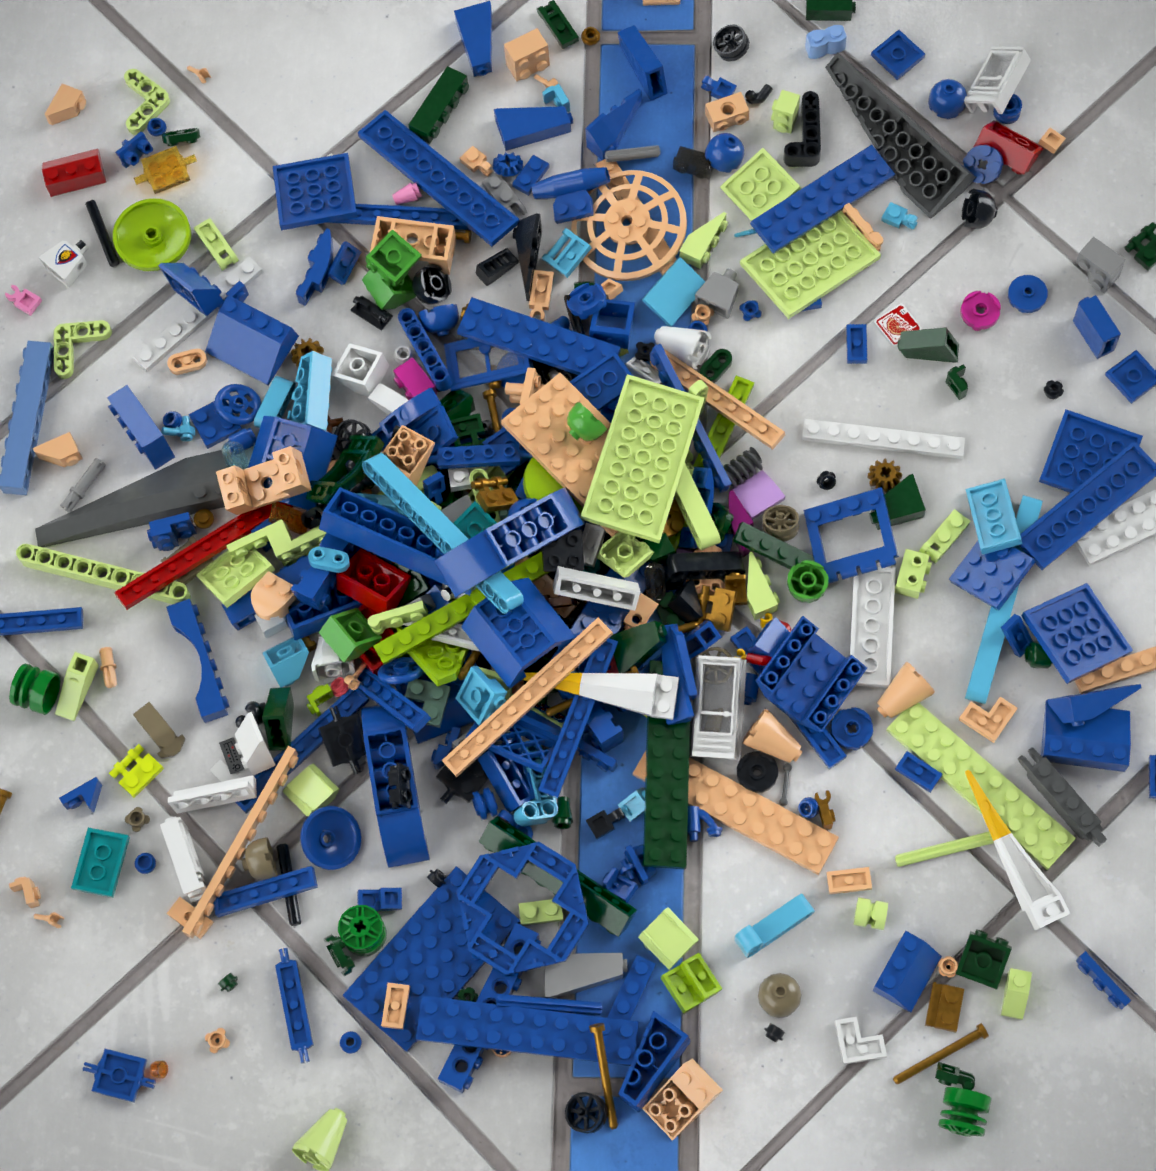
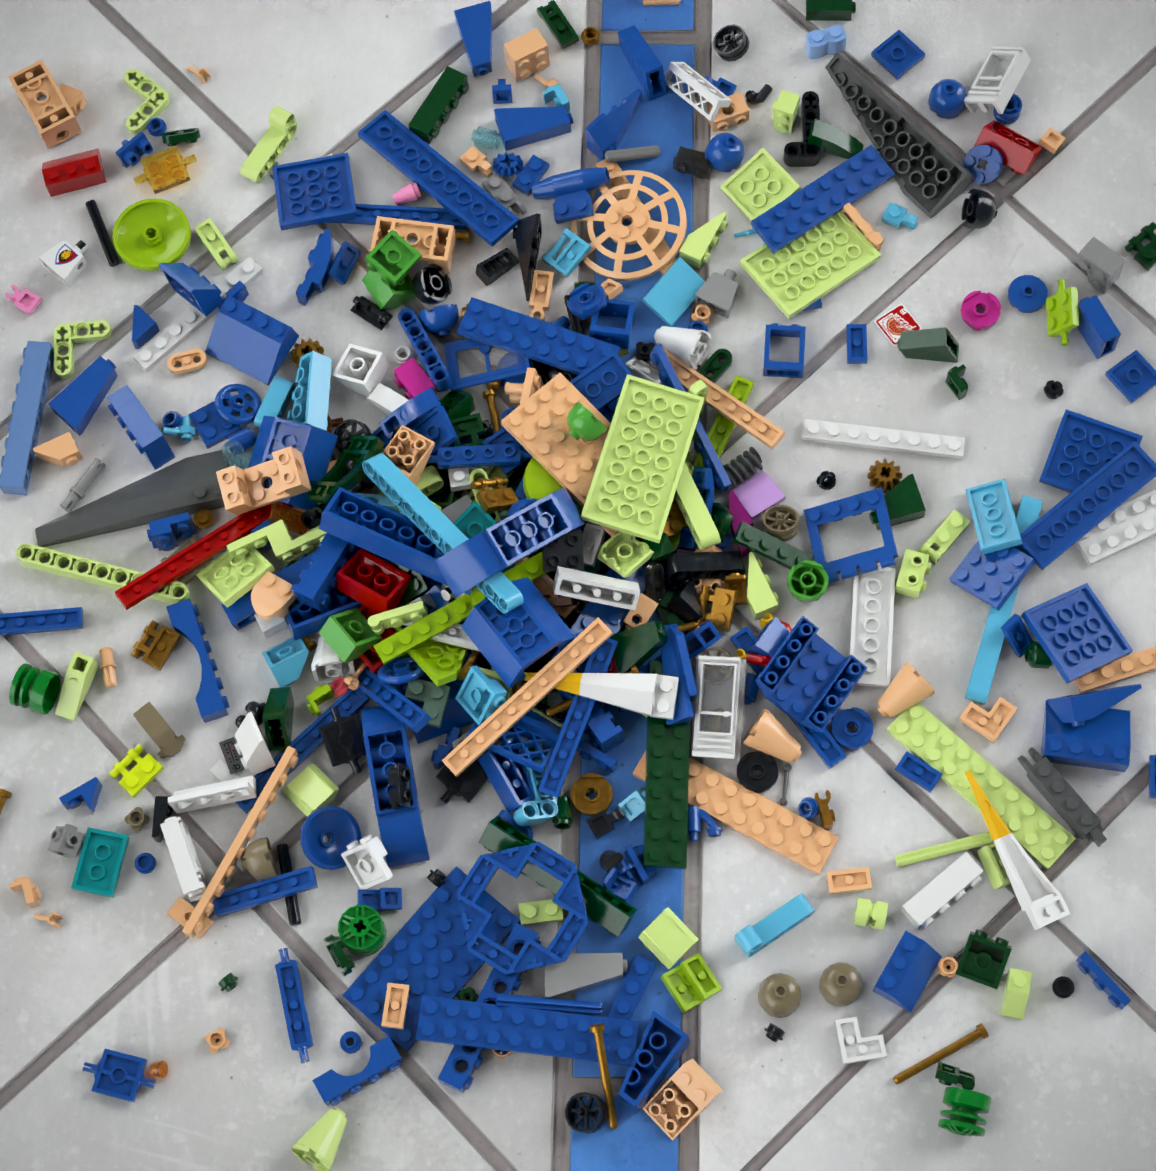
medium azure plate [308,547,350,573] -> none
blue plate [423,472,446,505] -> none
blue wheel [472,787,498,821] -> none
blue plate [739,300,762,321] -> none
pearl gold plate [925,982,964,1033] -> none
none -> light nougat plate [8,60,82,149]
none -> light grey brick [48,824,84,858]
none -> blue slope [49,356,118,436]
none -> pearl gold plate [131,620,182,671]
none -> blue slope [132,305,160,349]
none -> black slope [152,796,173,842]
none -> yellowish green beam [240,106,297,183]
none -> blue arch [312,1036,404,1106]
none -> white plate [341,834,393,890]
none -> clear light blue brick [471,127,501,149]
none -> blue tile [492,79,512,104]
none -> pearl gold plate [571,773,613,816]
none -> clear smoke plate [600,850,624,872]
none -> white fence [665,62,732,121]
none -> blue window [763,323,806,378]
none -> dark green slope [807,119,863,159]
none -> dark tan cylinder [819,962,863,1007]
none -> white brick [900,852,984,930]
none -> yellowish green slope [977,843,1011,890]
none -> lime plate [1046,279,1079,346]
none -> black plate [1052,976,1074,999]

